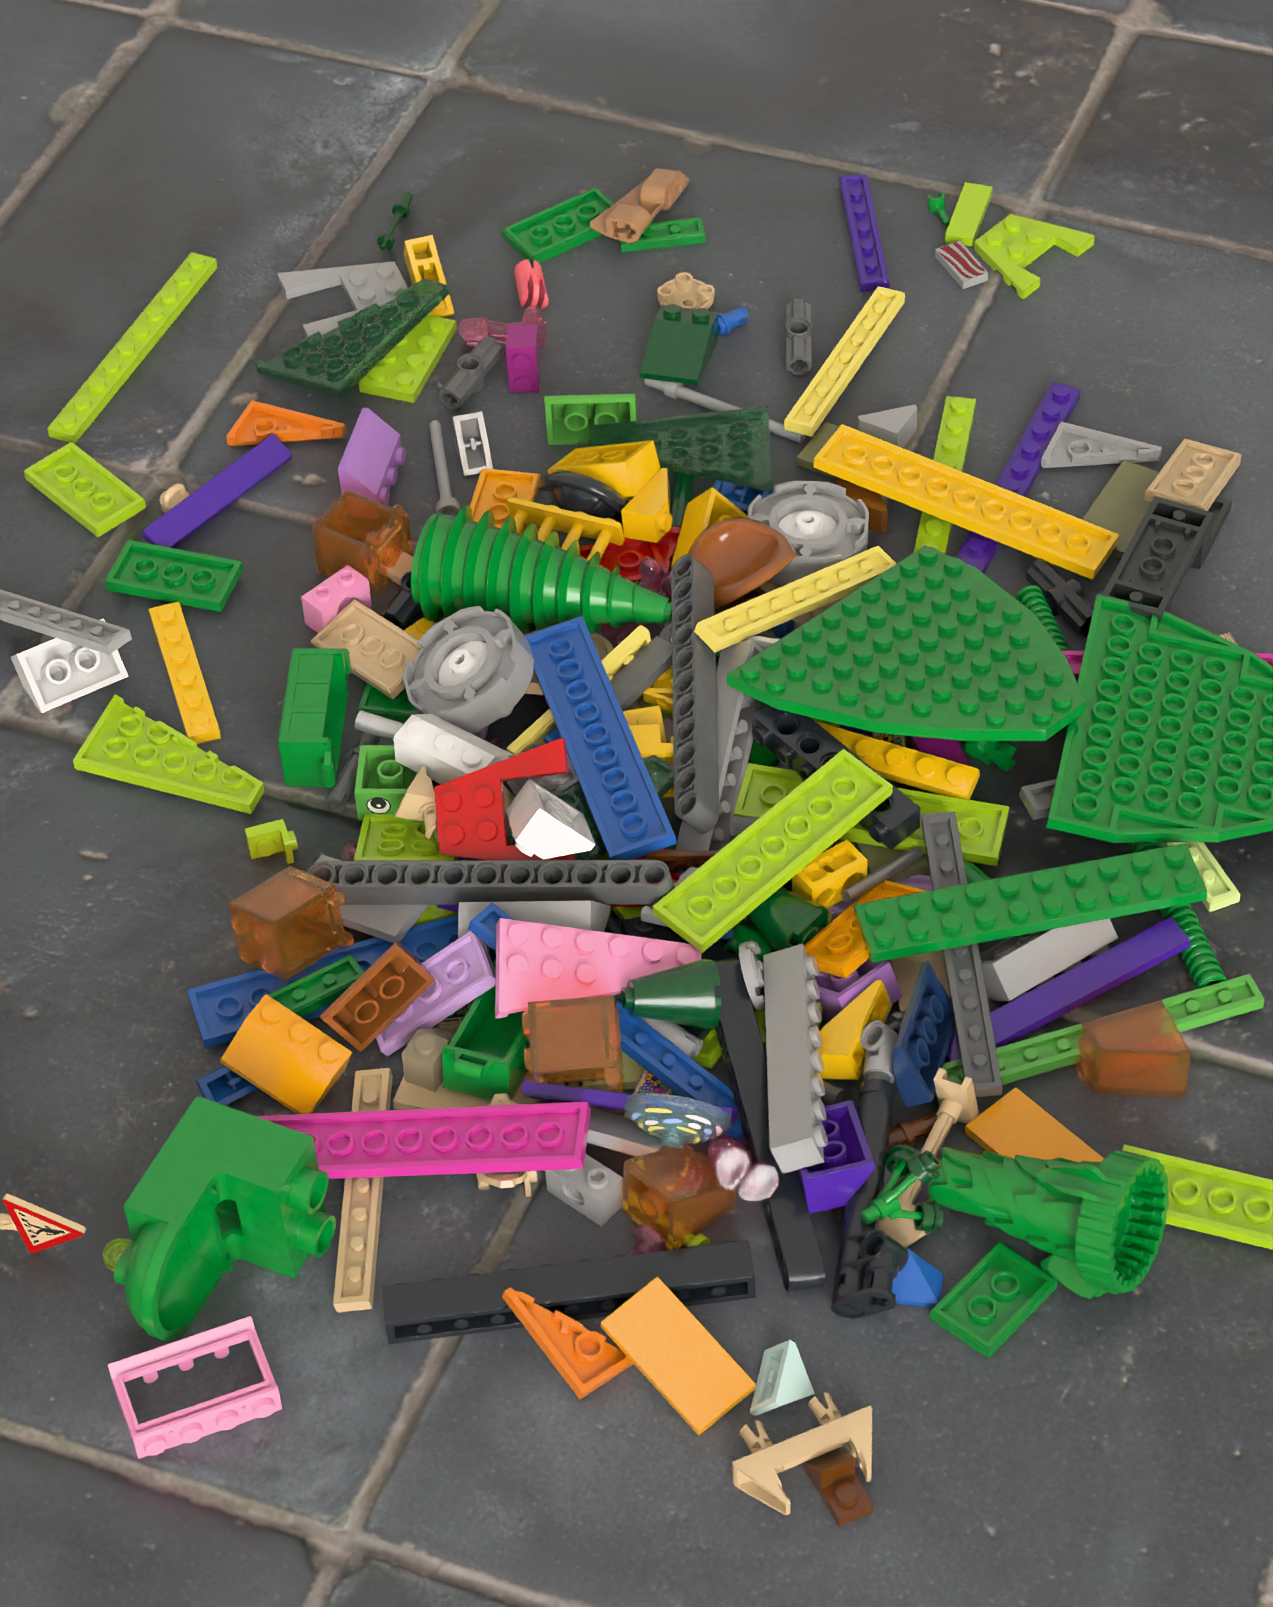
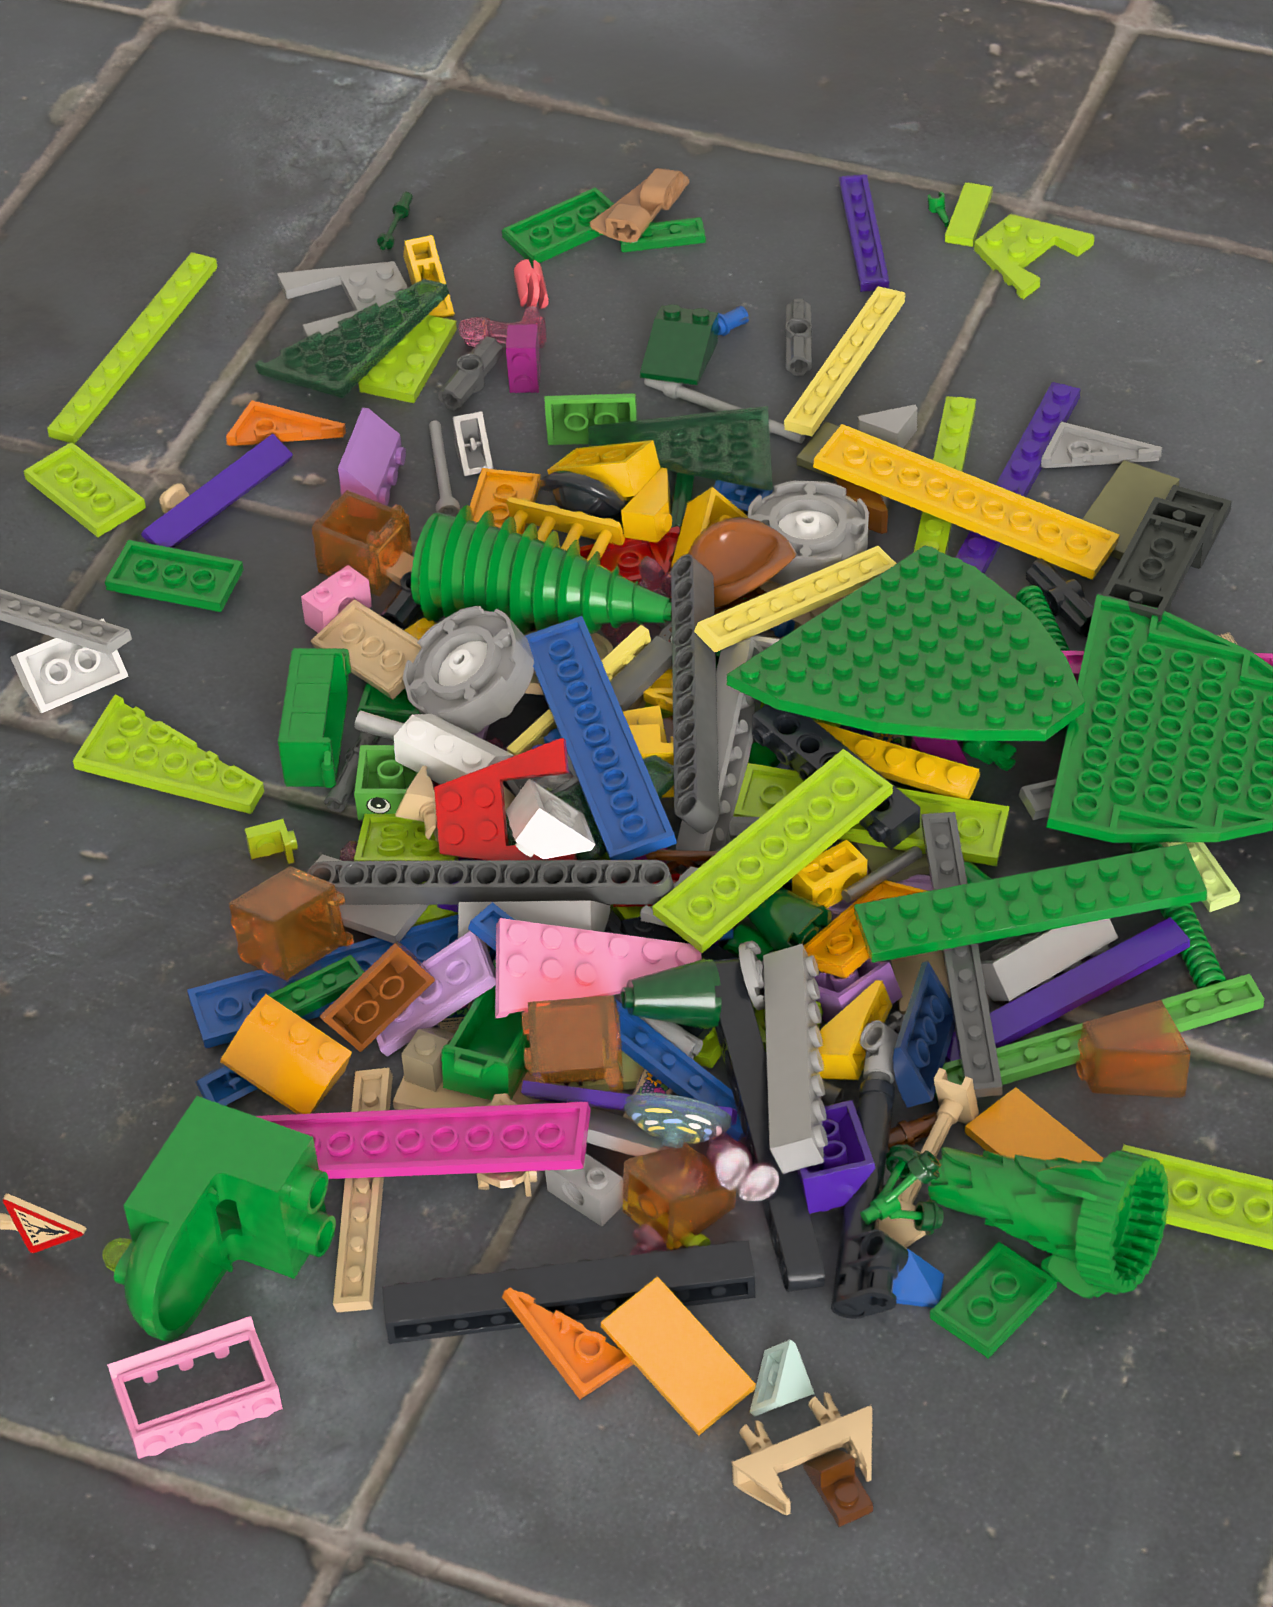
yellow plate [149,602,221,744] -> none
tan dish [657,272,715,310] -> none
light grey tile [935,241,988,289] -> none
tan tile [1144,439,1242,511] -> none

